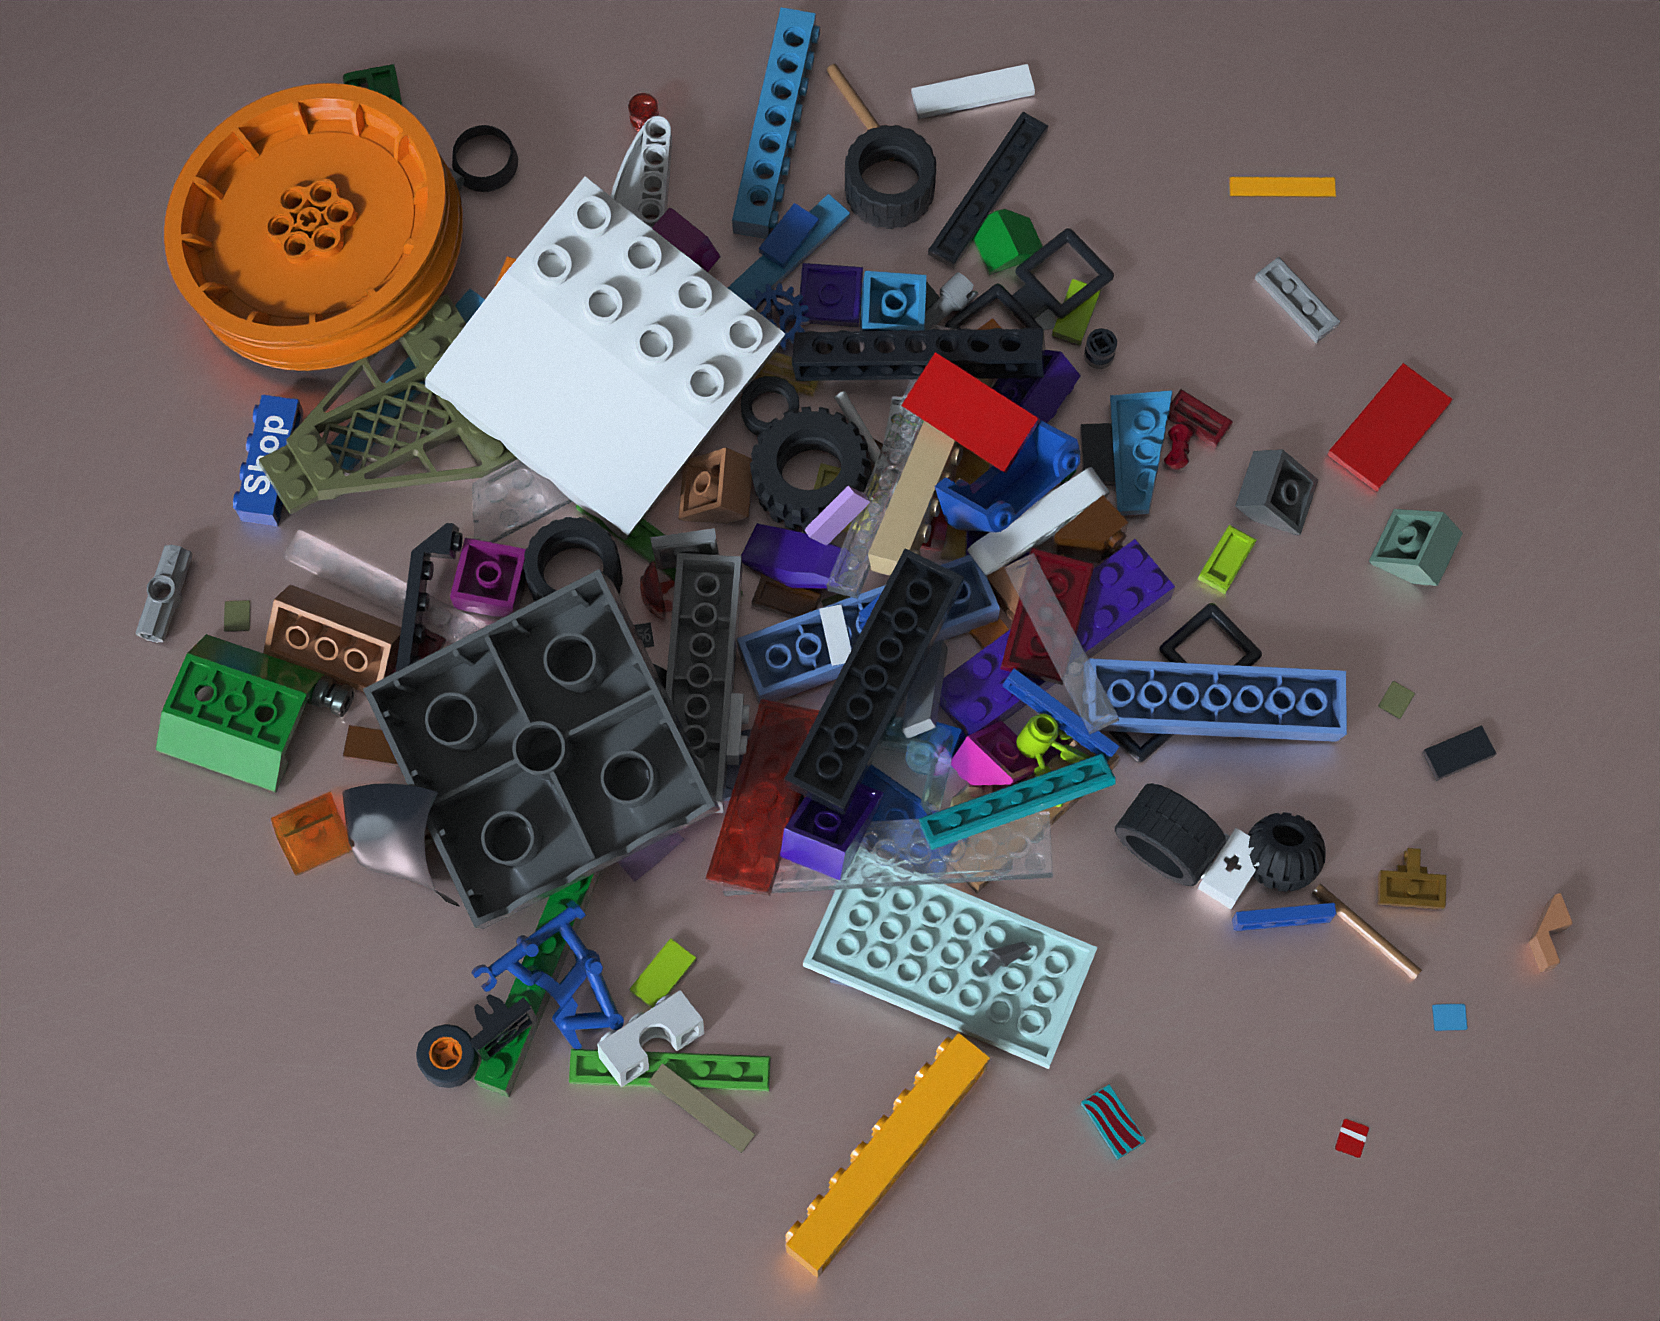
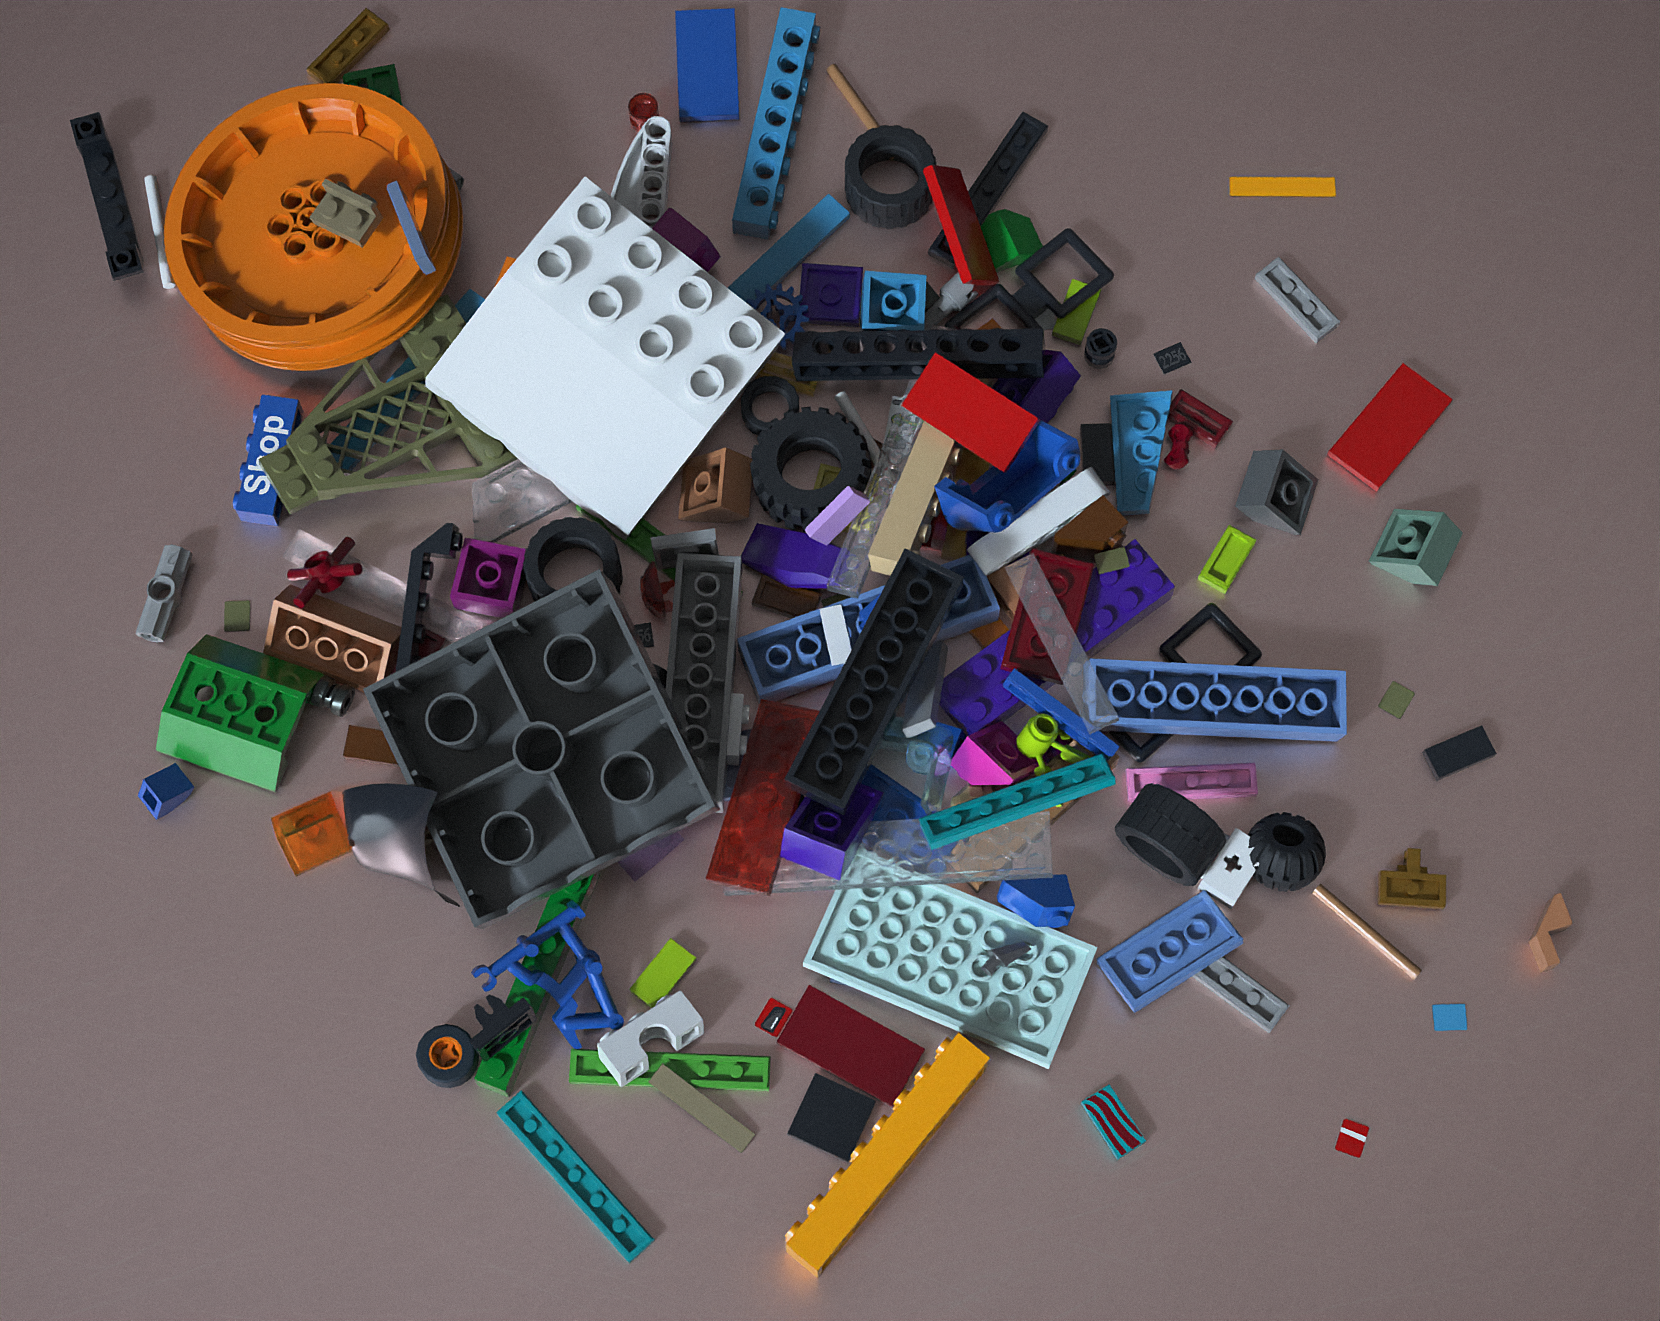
black tyre [452,125,518,192] -> none
blue tile [759,203,819,269] -> none
white tile [911,64,1035,119] -> none
blue tile [1232,903,1336,931] -> none
none -> black slope [70,112,144,281]
none -> blue brick [138,763,194,820]
none -> white bar [144,175,175,289]
none -> dark red bar [287,537,363,608]
none -> pearl gold tile [306,8,390,83]
none -> dark tan bracket [310,179,383,248]
none -> sand blue tile [386,180,436,275]
none -> teal tile [496,1090,655,1264]
none -> blue tile [675,8,739,122]
none -> sticker [755,998,792,1037]
none -> dark red tile [777,985,925,1108]
none -> black tile [787,1073,876,1163]
none -> red tile [923,164,1000,286]
none -> blue slope [996,874,1075,928]
none -> olive sticker [1094,547,1130,574]
none -> medium blue tile [1096,890,1243,1013]
none -> bright pink tile [1125,763,1258,802]
none -> black sticker [1153,342,1192,374]
none -> light grey tile [1192,957,1290,1033]

